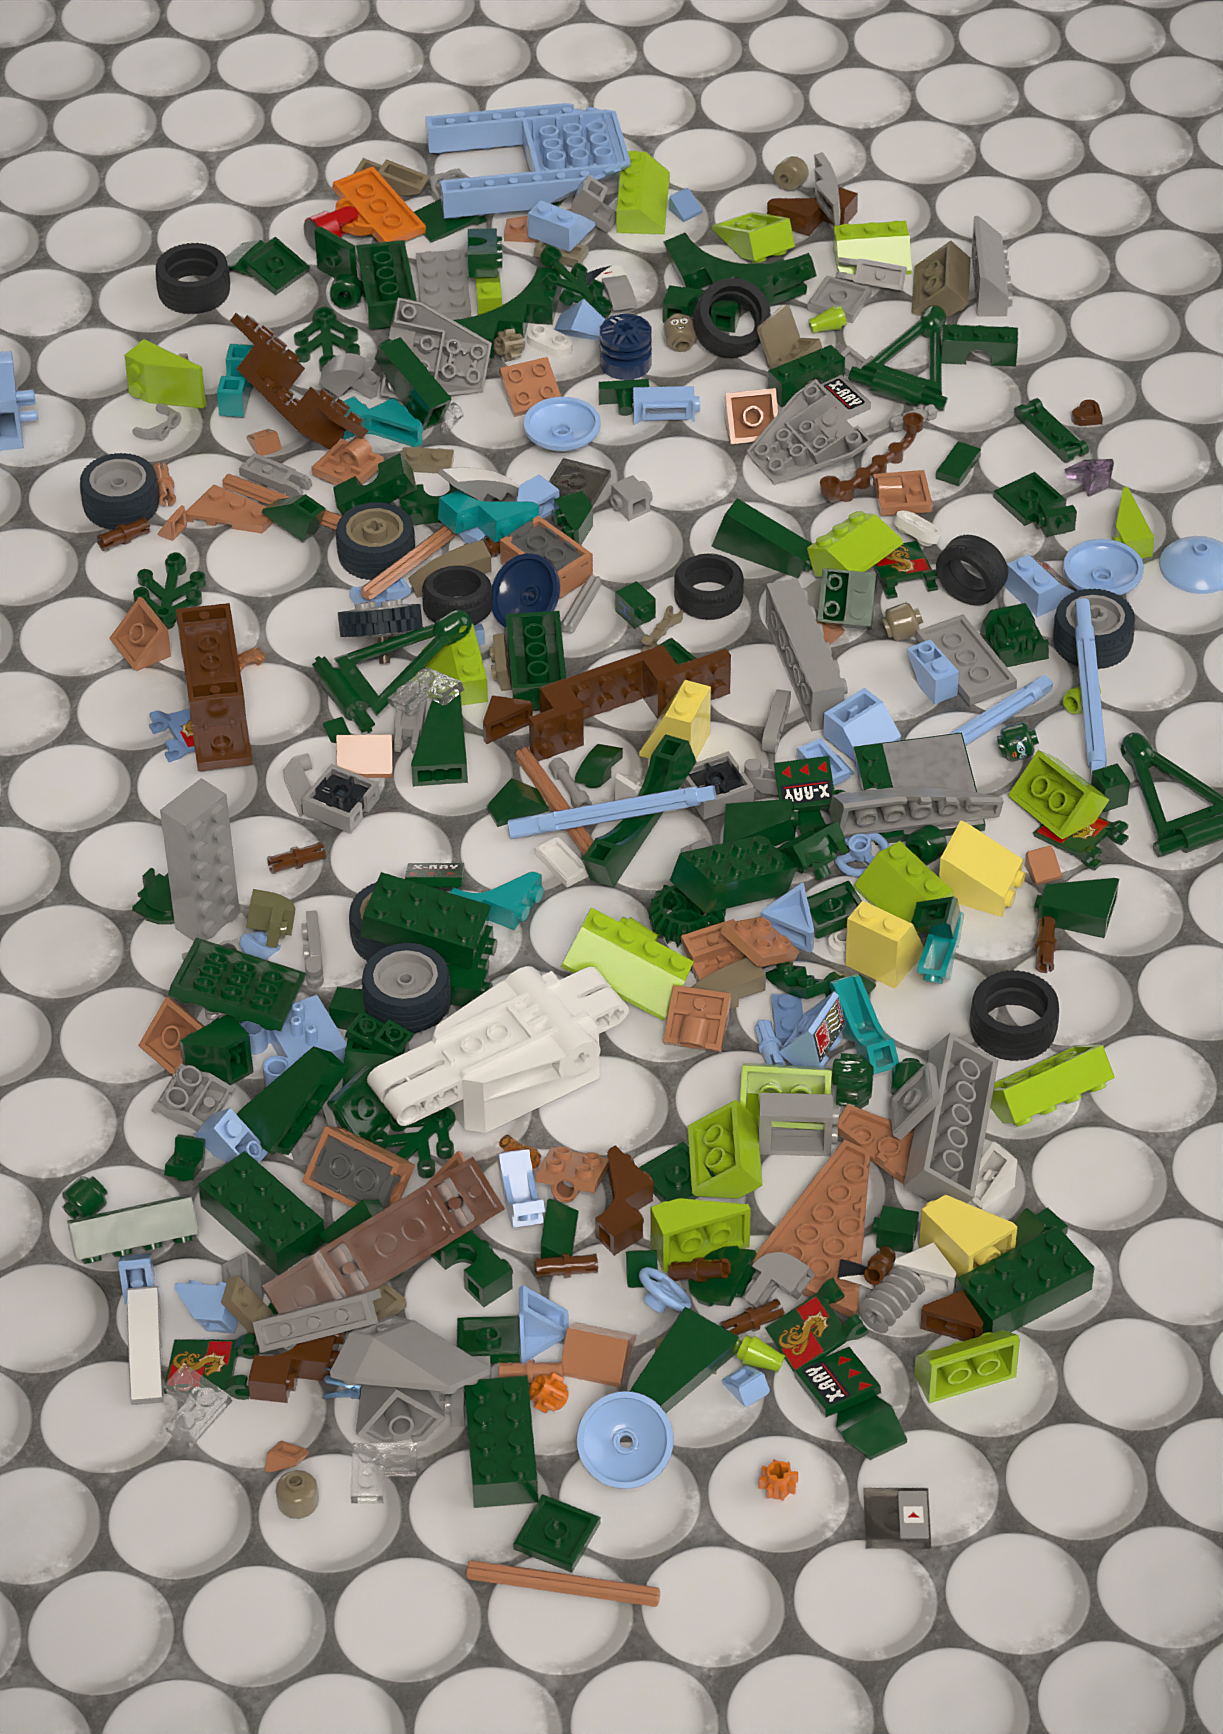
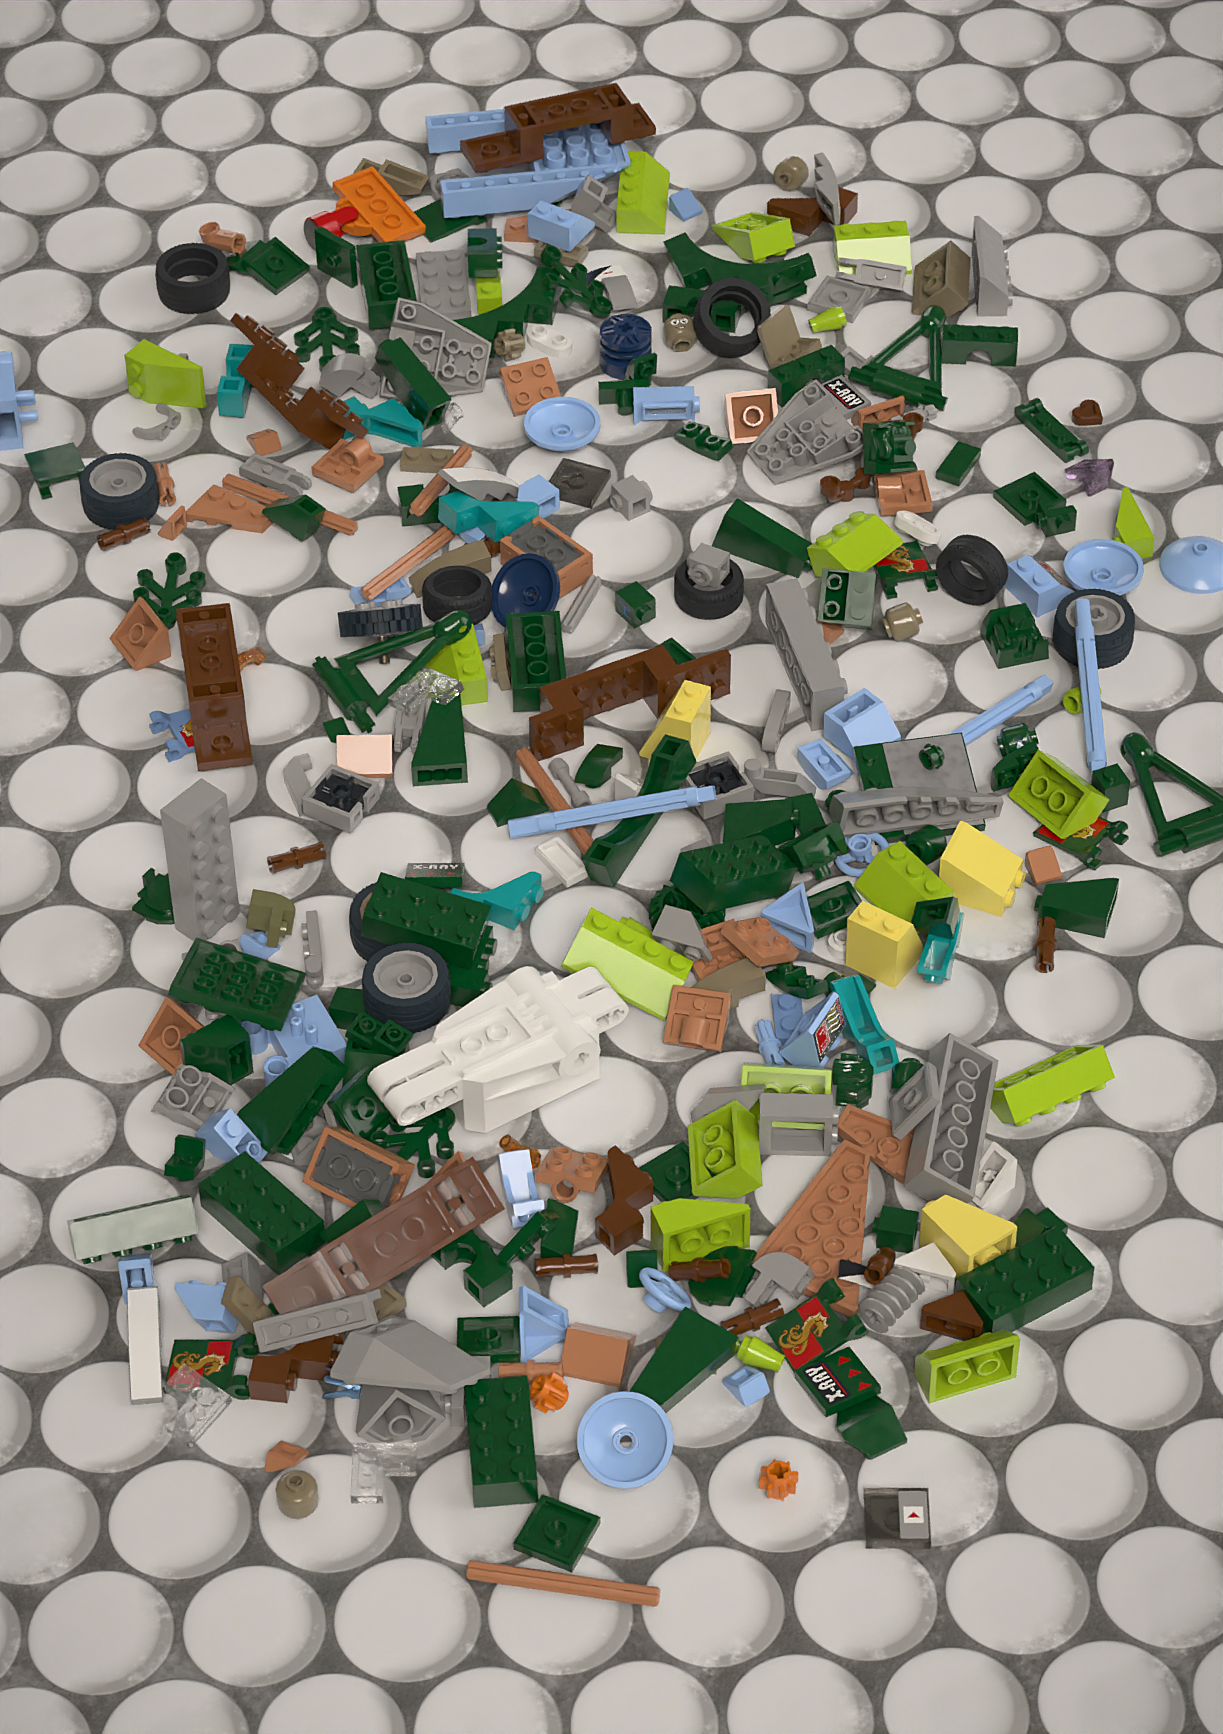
dark green head [62,1176,108,1219] -> none
dark green head [330,273,362,310] -> none
dark green arch [333,453,417,515] -> none
black wheel [336,502,415,580] -> none
reddish brown slope [483,695,533,744] -> none
dark green slope [551,491,593,545] -> none
light blue slope [554,299,605,341] -> none
dark tan piece [641,605,683,652] -> none
tile [774,756,835,813] -> none
light blue slope [907,639,959,705] -> none
light grey plate [916,614,1017,705] -> none
black tyre [970,970,1059,1061] -> none
none -> dark green flag [24,442,86,500]
none -> nougat piece [198,222,246,254]
none -> nougat axle [409,444,473,517]
none -> reddish brown bracket [460,83,656,173]
none -> dark green plate [497,1209,559,1264]
none -> dark green slope [625,352,657,386]
none -> light grey slope [651,905,712,962]
none -> dark green slope [674,421,733,461]
none -> light grey brick [687,543,730,588]
none -> light grey piece [690,1084,766,1123]
none -> nougat slope [851,396,904,430]
none -> dark green brick [862,420,917,475]
none -> dark green plate [919,743,945,770]
none -> dark green slope [991,742,1039,792]

